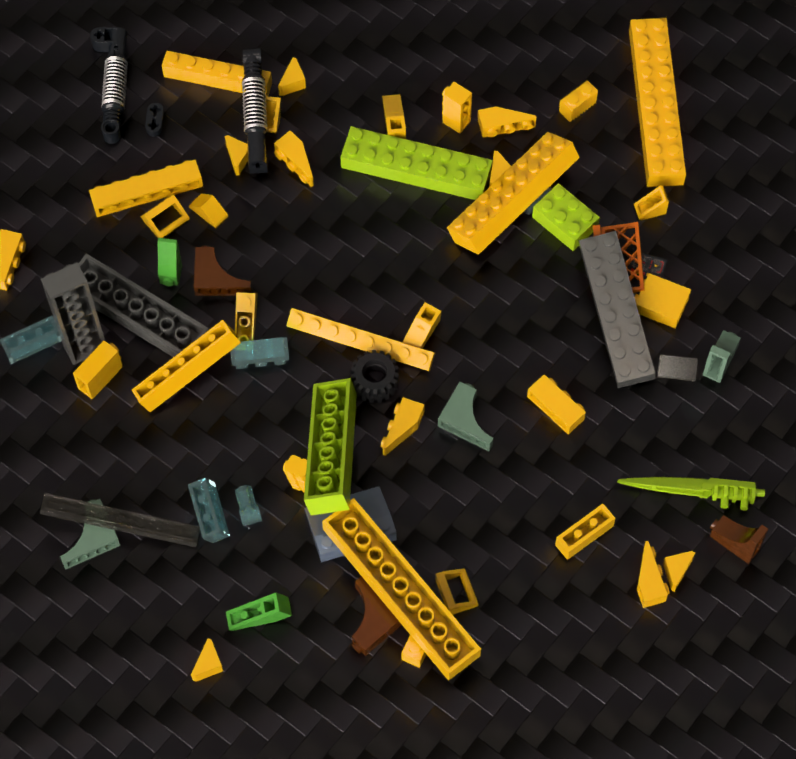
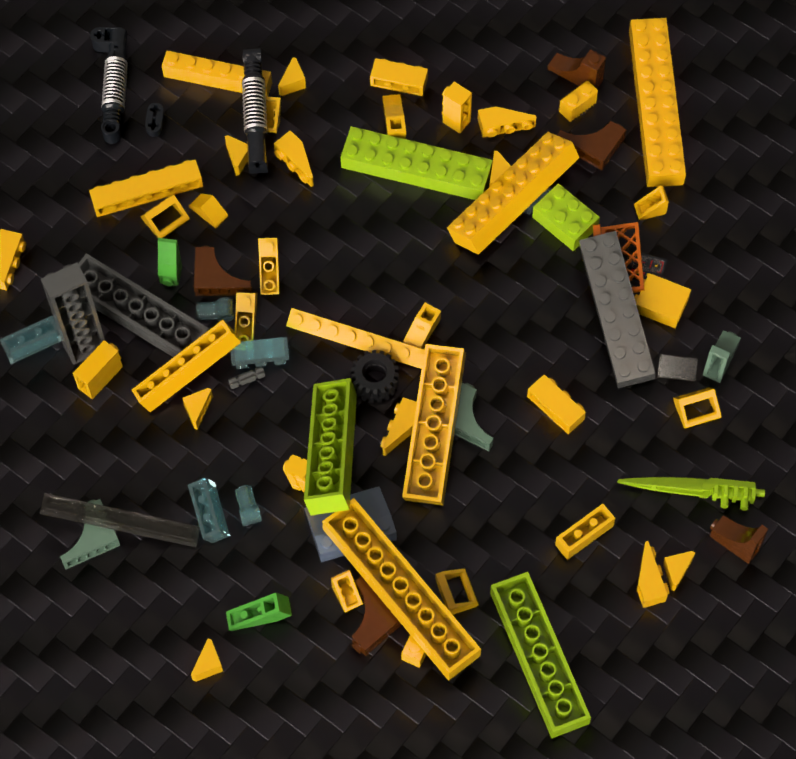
none -> yellow slope [183,388,213,430]
none -> clear light blue piece [196,298,234,322]
none -> dark grey axle [228,367,265,389]
none -> yellow slope [258,238,279,295]
none -> yellow slope [331,570,363,612]
none -> yellow brick [370,58,428,96]
none -> yellow brick [402,344,466,506]
none -> lime brick [490,572,591,739]
none -> reddish brown arch [547,49,606,89]
none -> reddish brown arch [557,121,626,170]
none -> yellow tile [673,387,721,428]

